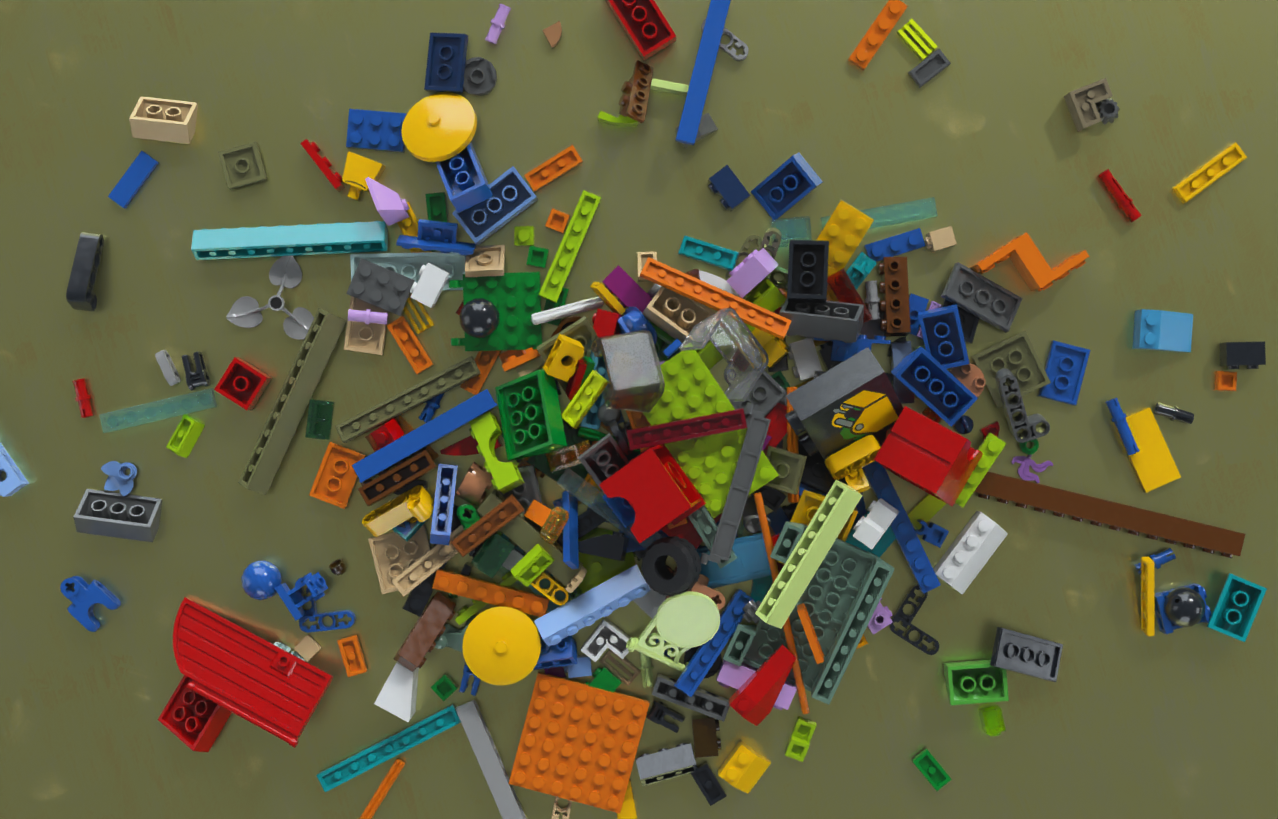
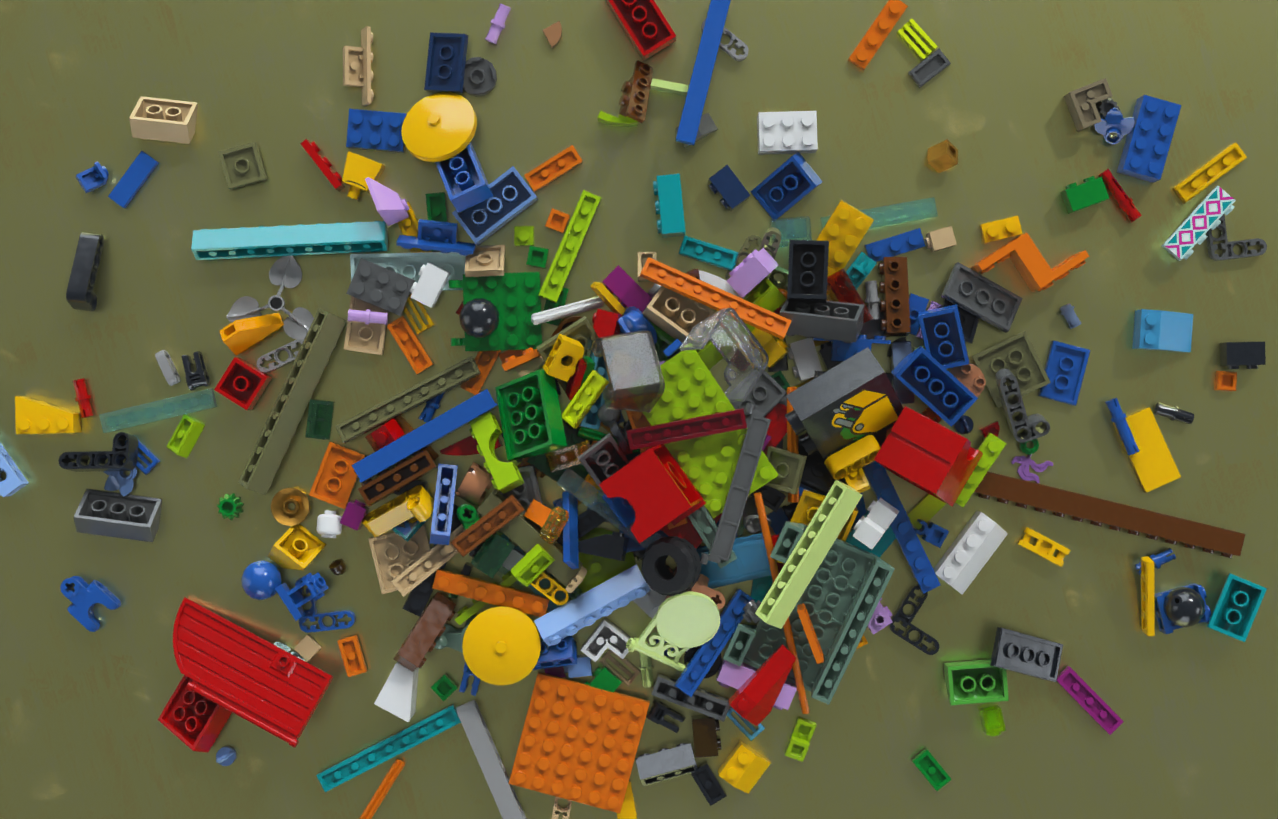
none -> yellow wedge [15,396,82,434]
none -> black beam [58,432,138,472]
none -> blue bracket [76,161,109,193]
none -> blue tile [124,440,160,475]
none -> green piece [216,493,244,520]
none -> medium blue tile [216,746,237,766]
none -> light orange slope [220,312,284,356]
none -> light grey beam [257,339,304,373]
none -> yellow slope [267,524,326,571]
none -> pearl gold dish [271,488,310,526]
none -> white head [316,510,342,538]
none -> magenta brick [340,499,369,530]
none -> tan bracket [343,26,374,106]
none -> teal brick [653,173,686,238]
none -> medium azure tile [727,707,765,741]
none -> white brick [757,111,818,155]
none -> pearl gold panel [928,139,958,173]
none -> yellow plate [979,215,1023,244]
none -> yellow plate [1018,527,1071,567]
none -> magenta plate [1057,666,1124,735]
none -> green brick [1060,176,1110,214]
none -> sand blue pin [1060,303,1081,329]
none -> blue plate [1094,108,1135,145]
none -> blue brick [1116,95,1182,183]
none -> brick [1162,185,1236,261]
none -> dark grey beam [1206,214,1267,261]

